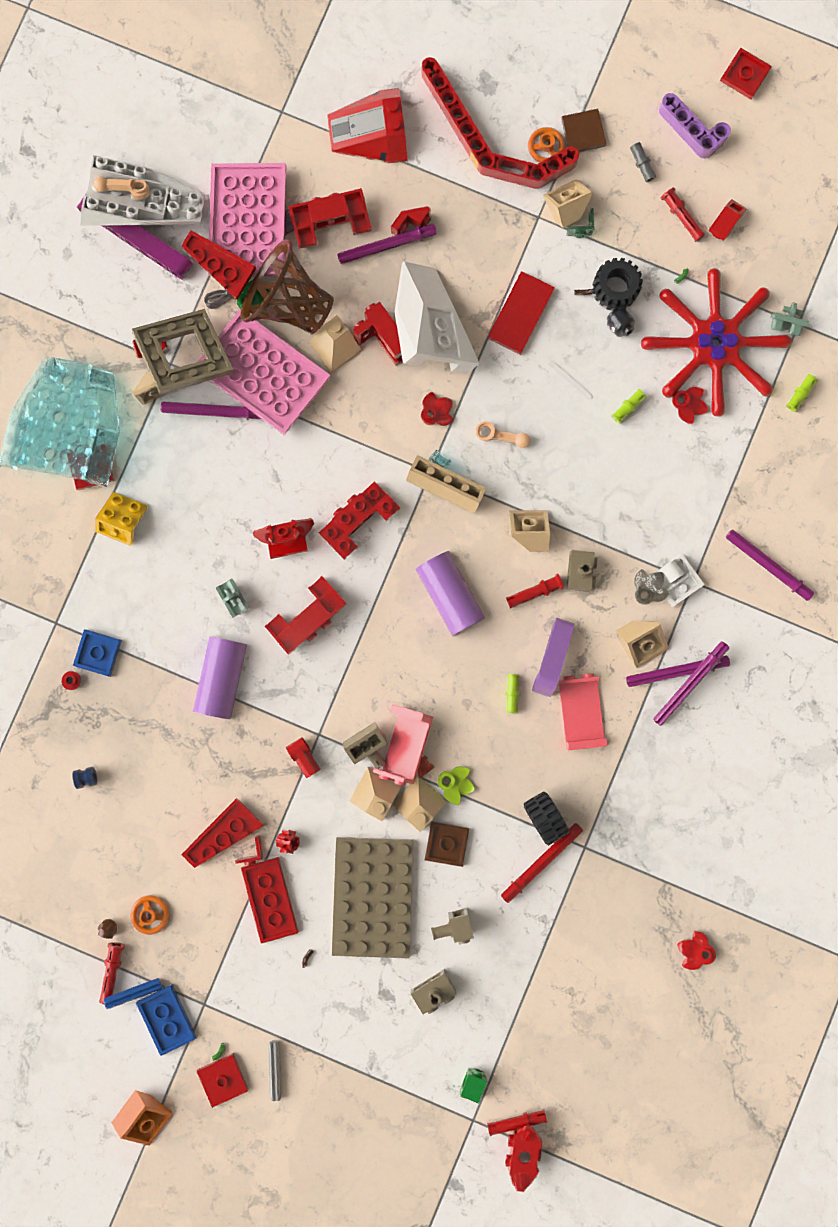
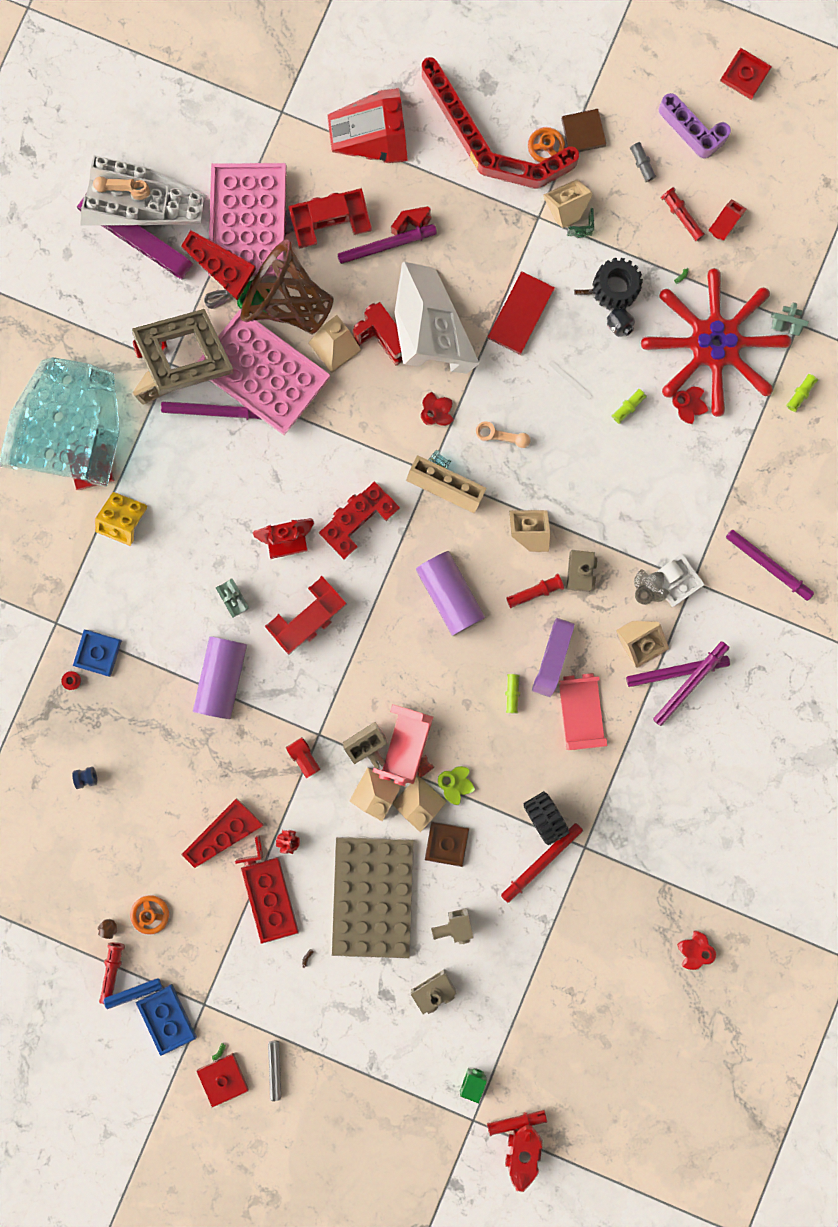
orange slope [111,1090,173,1146] -> none

